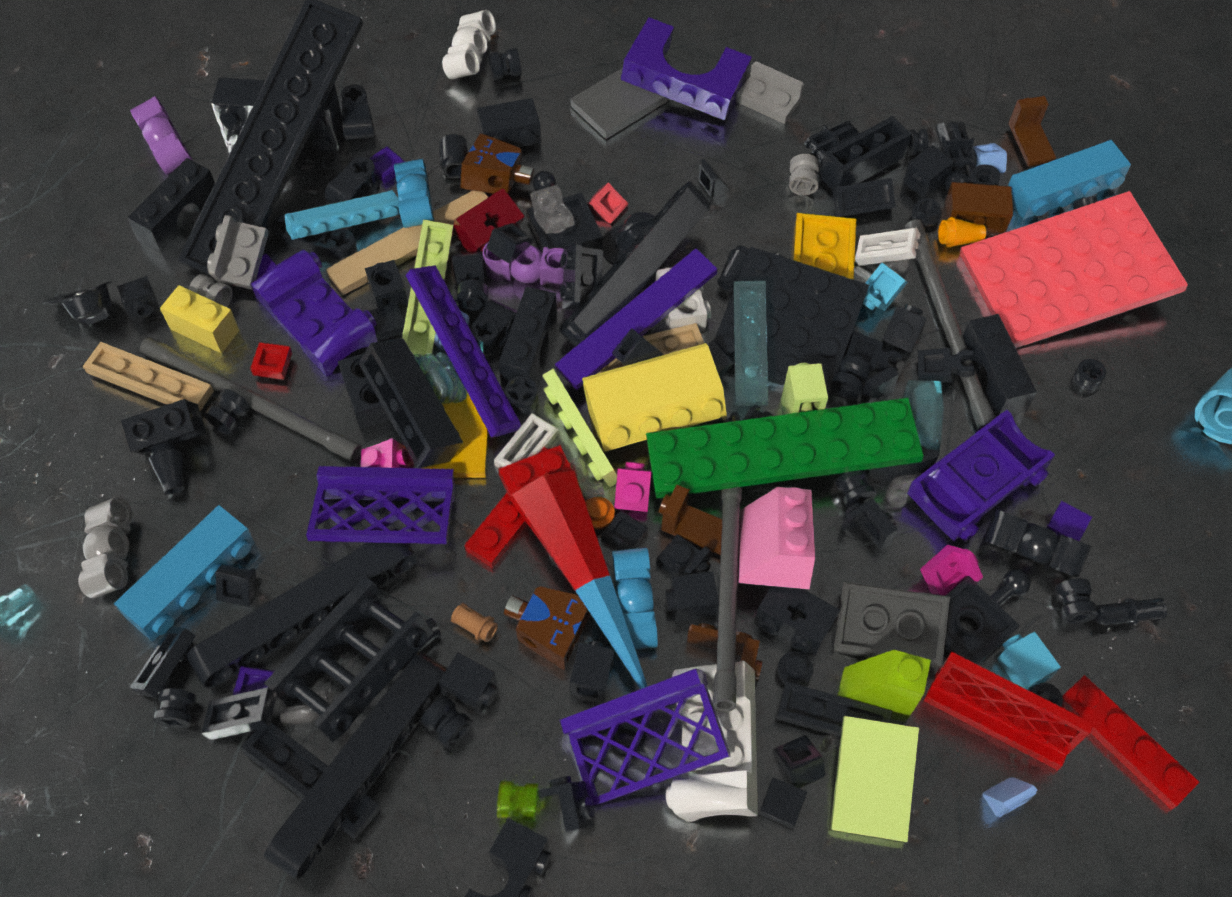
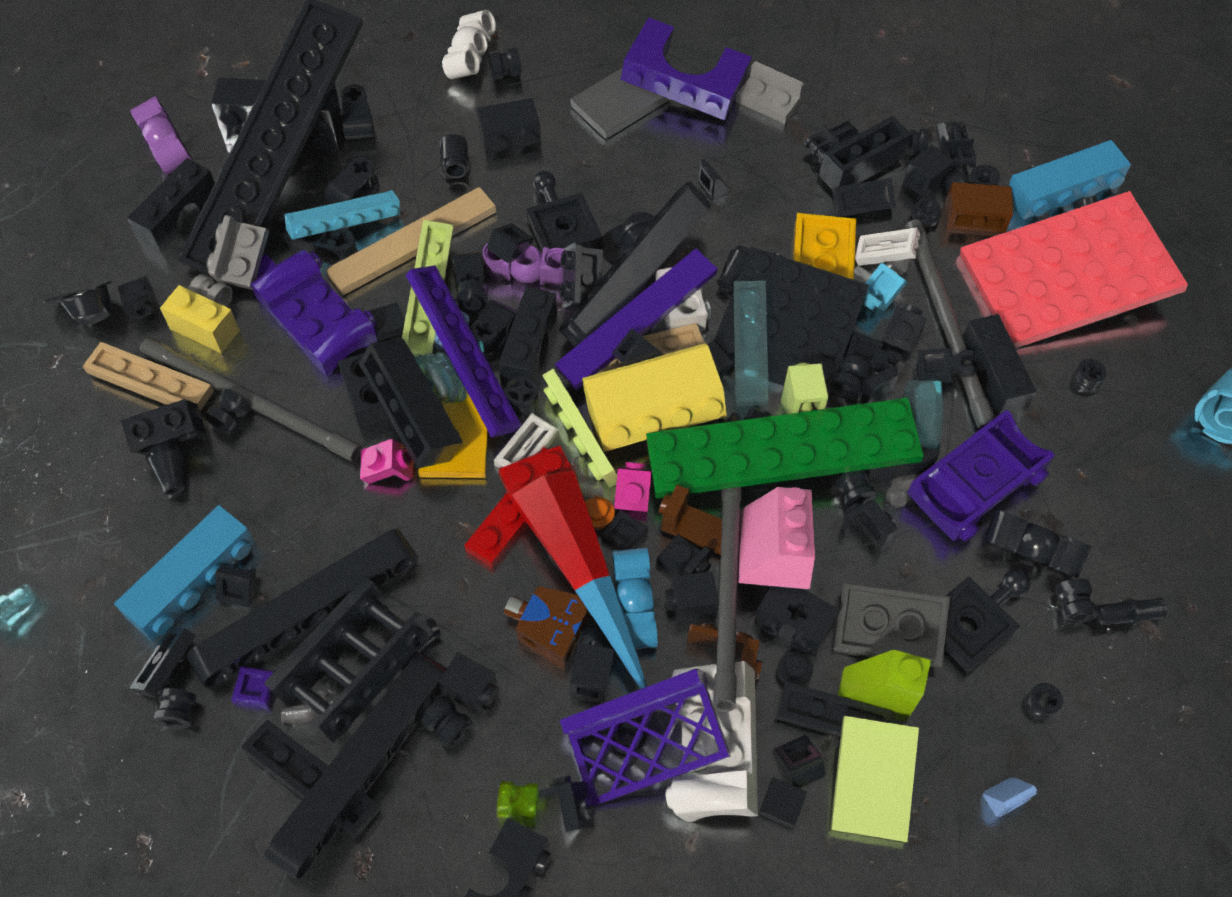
light grey piece [78,497,133,598] -> none
black plate [201,687,277,740] -> none
red plate [250,342,292,380] -> none
dark purple fence [306,466,456,544] -> none
black brick [364,260,408,308] -> none
dark purple tile [370,146,406,184] -> none
dark azure piece [394,158,434,228] -> none
medium nougat pin [451,603,498,642] -> none
dark red brick [452,188,525,254] -> none
reddish brown torso [461,133,534,194] -> none
clear bracket [530,185,575,234] -> none
coral slope [587,182,629,224] -> none
light grey wheel [789,154,819,196] -> none
dark pink bracket [920,545,983,596] -> none
red fence [923,651,1094,770] -> none
light orange cone [938,217,986,247] -> none
light blue slope [973,143,1007,173] -> none
medium azure brick [997,631,1061,691] -> none
reddish brown bracket [1008,96,1056,166] -> none
dark purple tile [1046,501,1092,541] -> none
red plate [1062,675,1200,810] -> none

